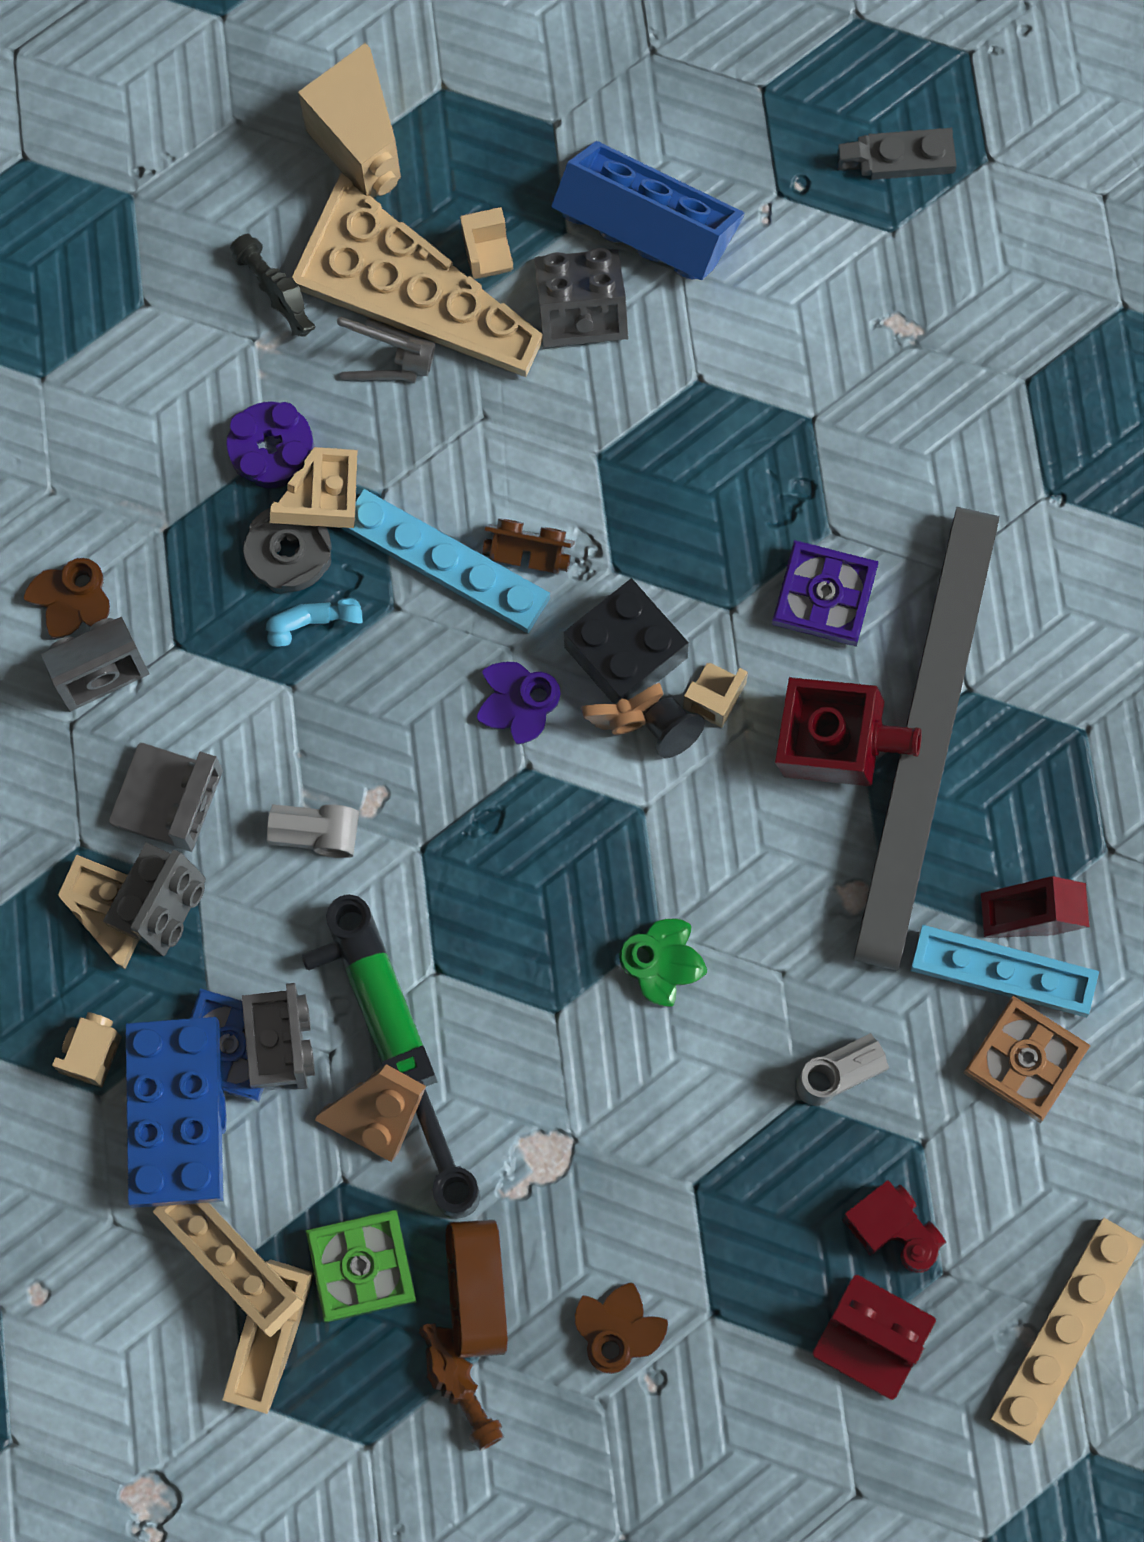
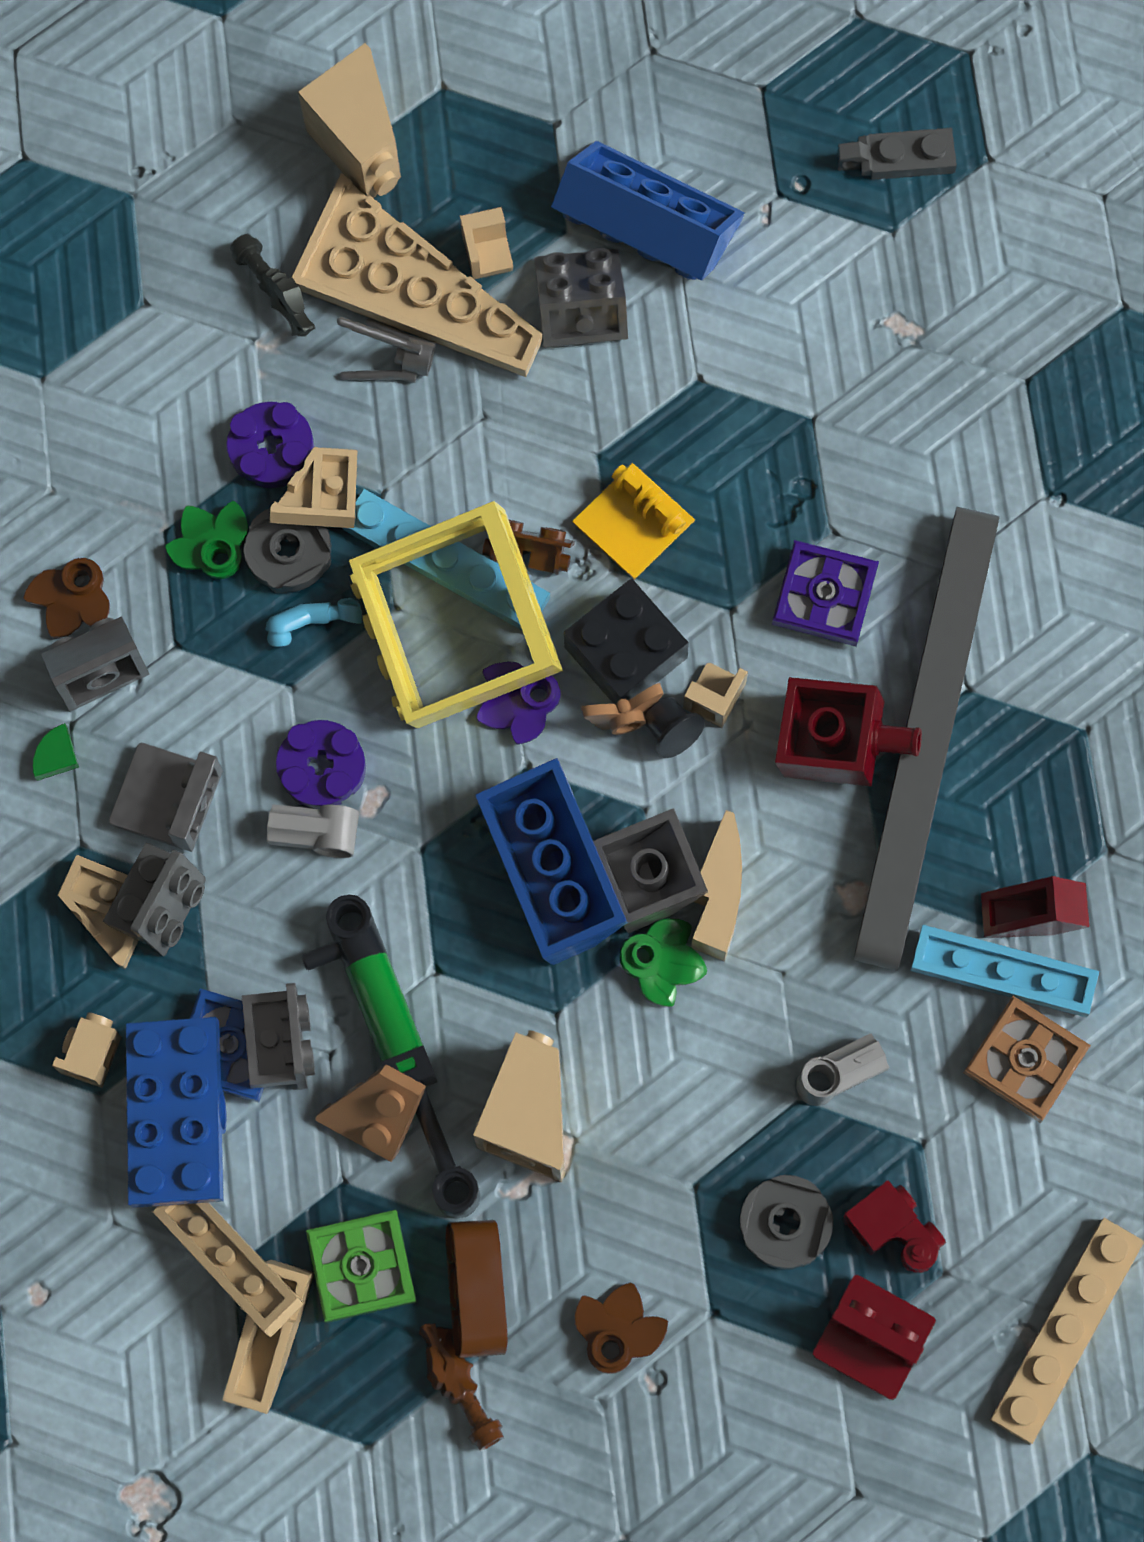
none -> green tile [33,723,80,781]
none -> green plate [165,501,248,579]
none -> dark purple plate [276,720,366,809]
none -> light yellow window [349,501,563,729]
none -> tan slope [473,1030,565,1183]
none -> blue slope [475,758,628,965]
none -> yellow hinge [572,463,695,580]
none -> flat silver slope [593,808,708,933]
none -> tan slope [692,810,742,961]
none -> dark grey plate [740,1175,833,1270]

